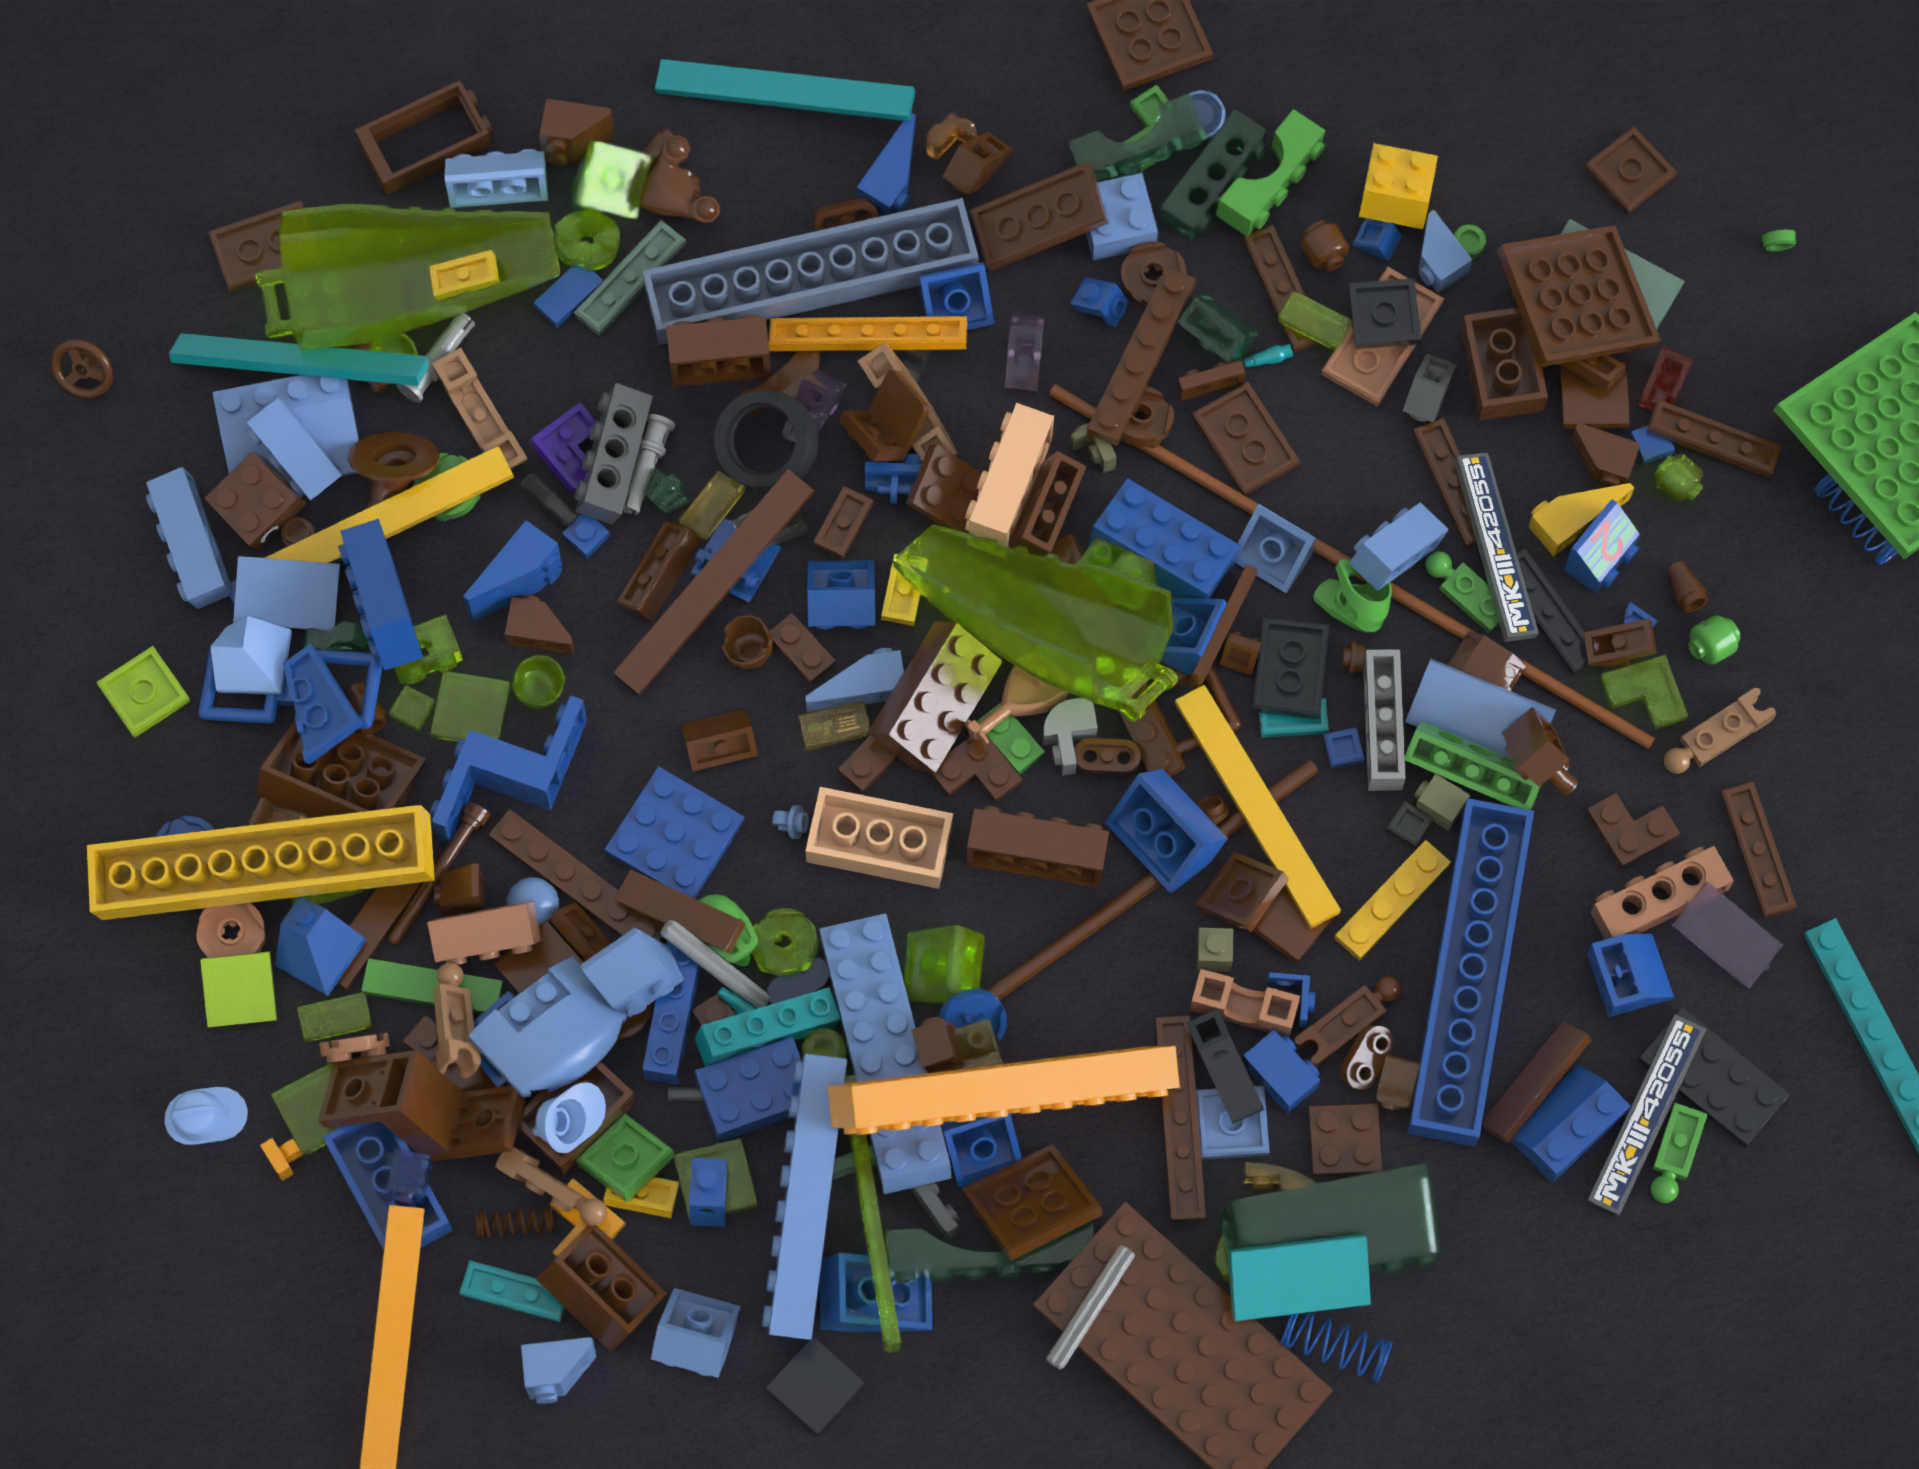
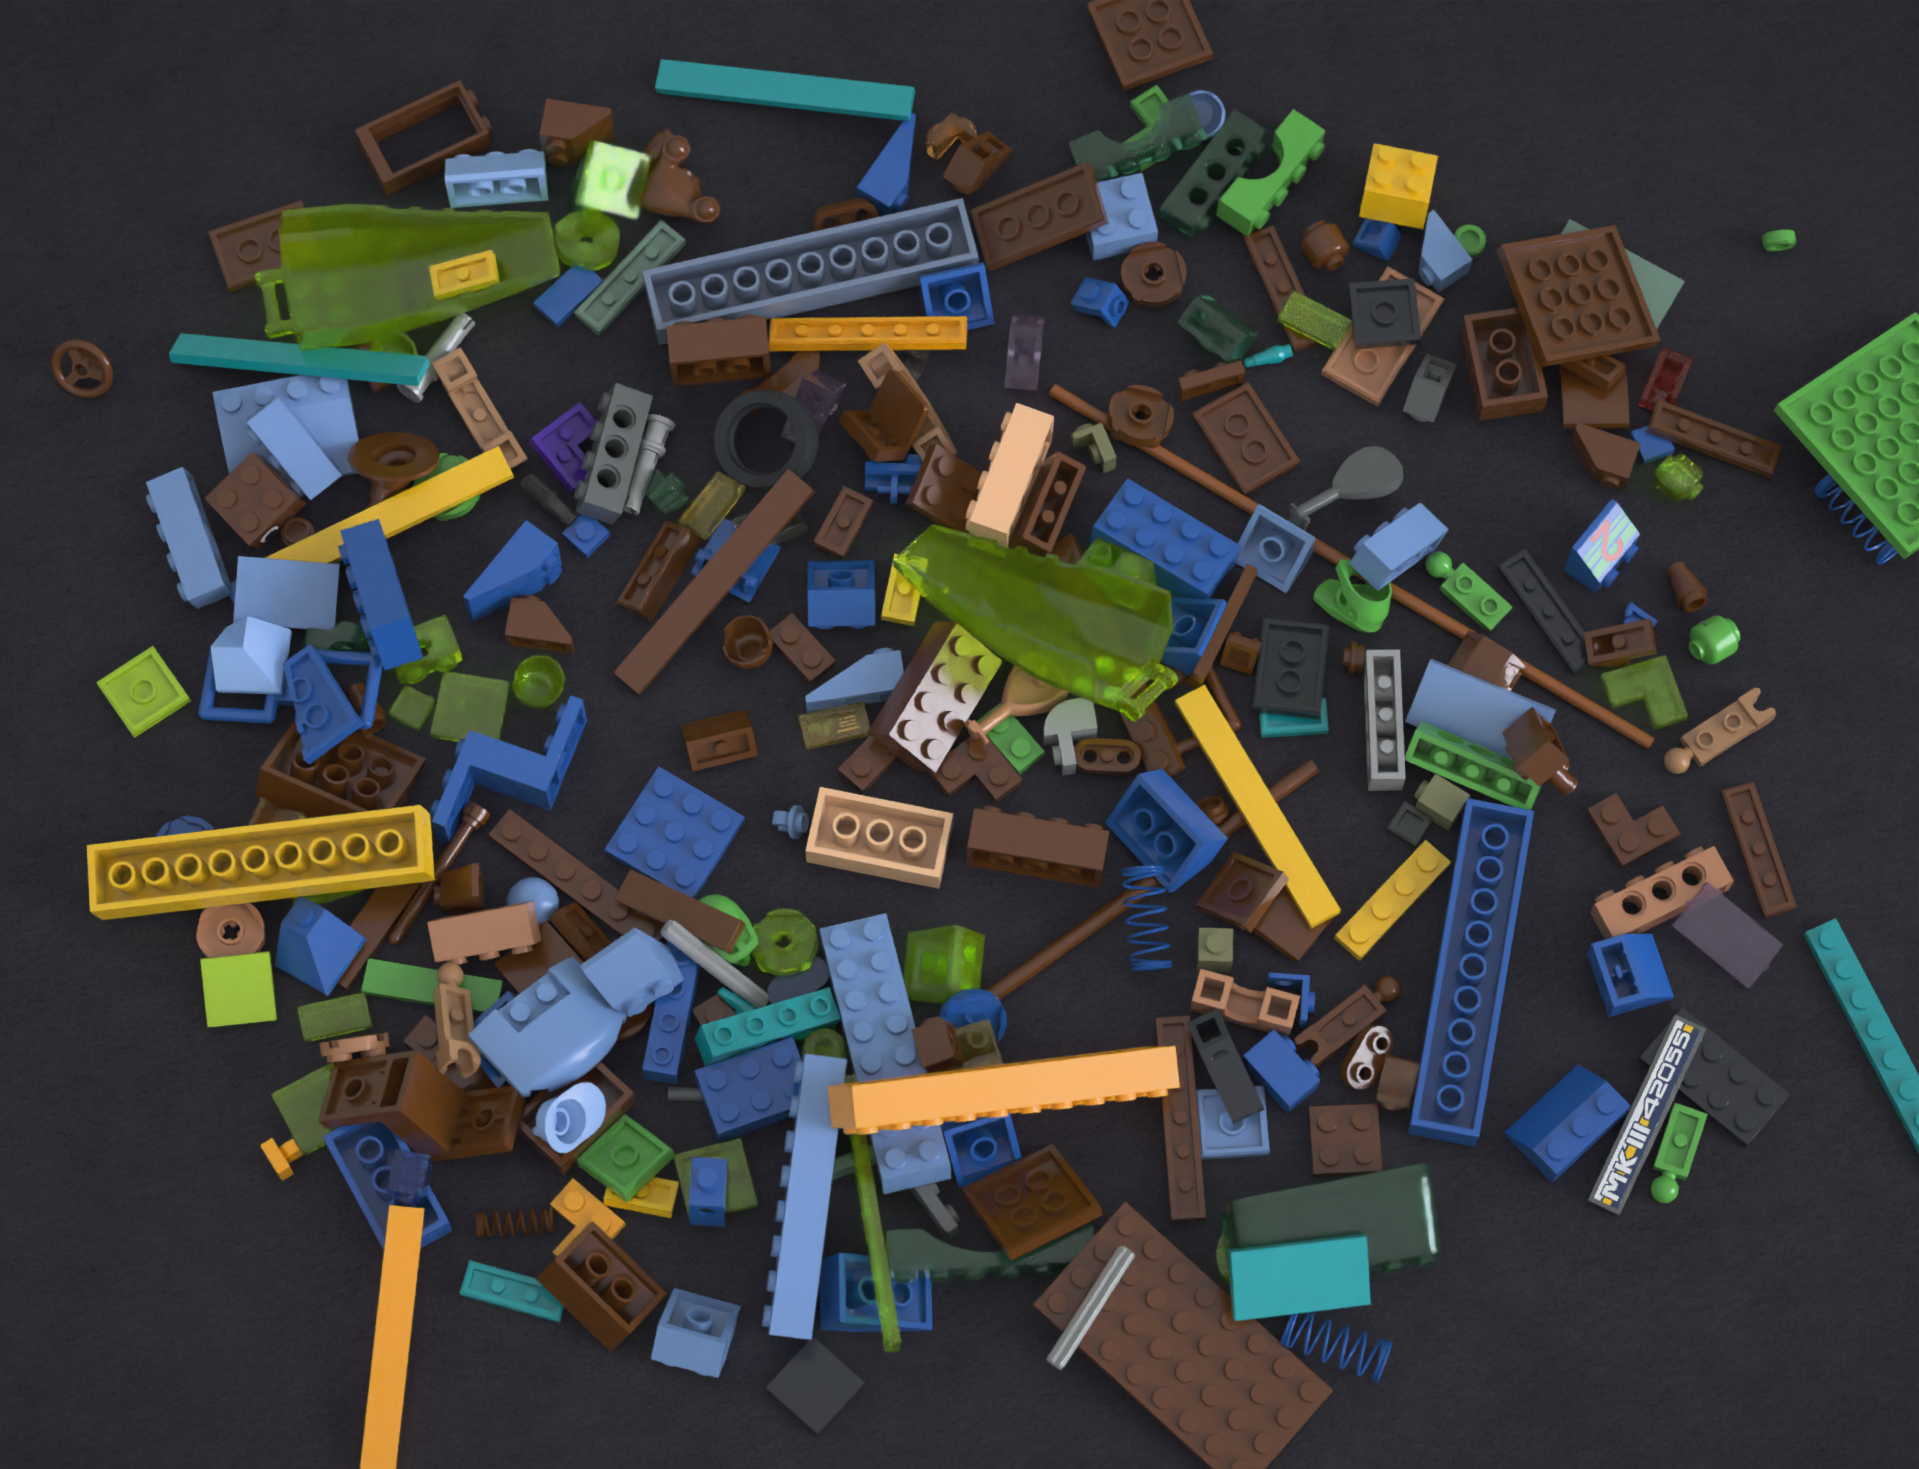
light blue piece [165,1087,248,1145] -> none
medium nougat plate [495,1146,607,1226] -> none
medium blue slope [521,1337,596,1404] -> none
reddish brown plate [1087,267,1196,446] -> none
clear yellow slope [1243,1162,1316,1202] -> none
blue tile [1323,727,1364,769] -> none
reddish brown tile [1412,417,1477,548] -> none
tile [1454,452,1539,642] -> none
reddish brown tile [1481,1021,1592,1143] -> none
yellow slope [1529,483,1634,556] -> none
reddish brown tile [1584,126,1677,215] -> none
none -> blue piece [1120,865,1173,971]
none -> dark grey piece [1289,446,1403,531]

